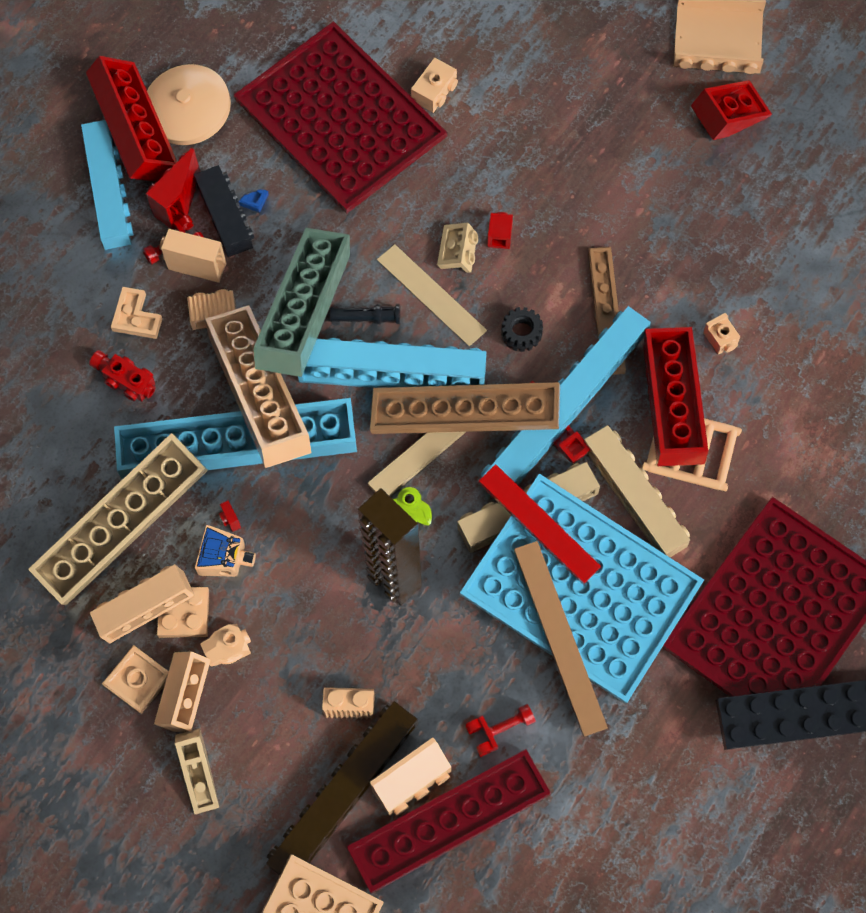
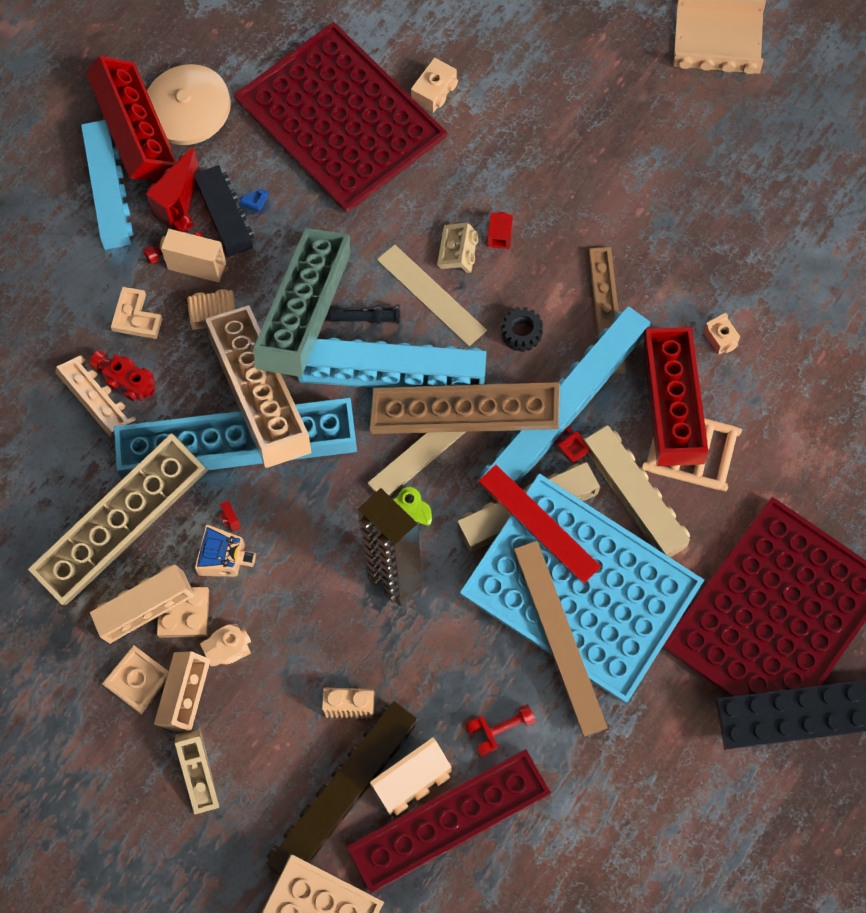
red slope [691,80,772,140] -> none
none -> light nougat hinge [55,355,138,438]

